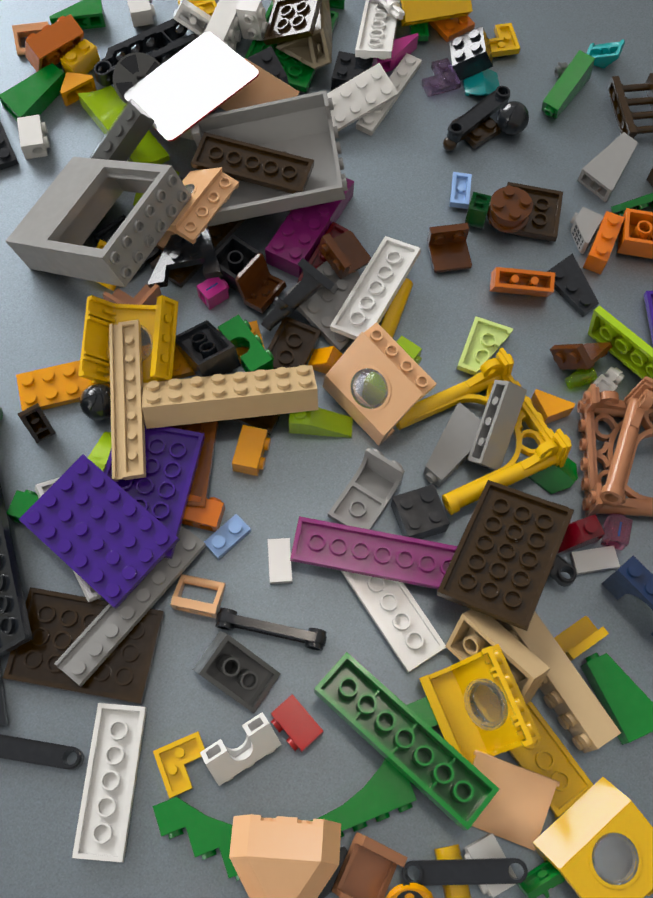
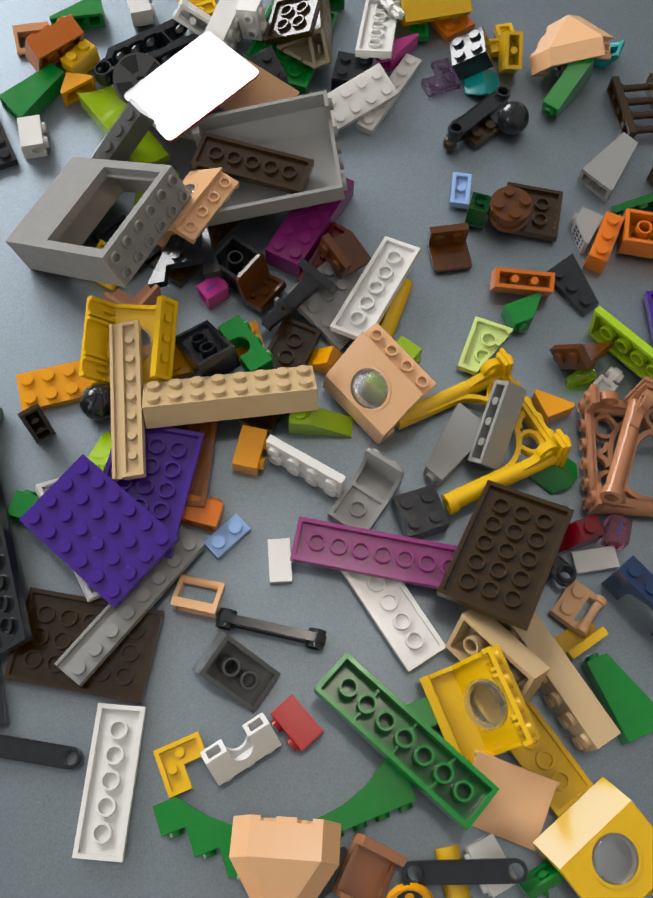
none -> white plate [266,434,346,498]
none -> yellow brick [498,31,523,73]
none -> green slope [501,292,541,334]
none -> light nougat panel [529,15,615,77]
none -> light nougat plate [549,579,607,637]

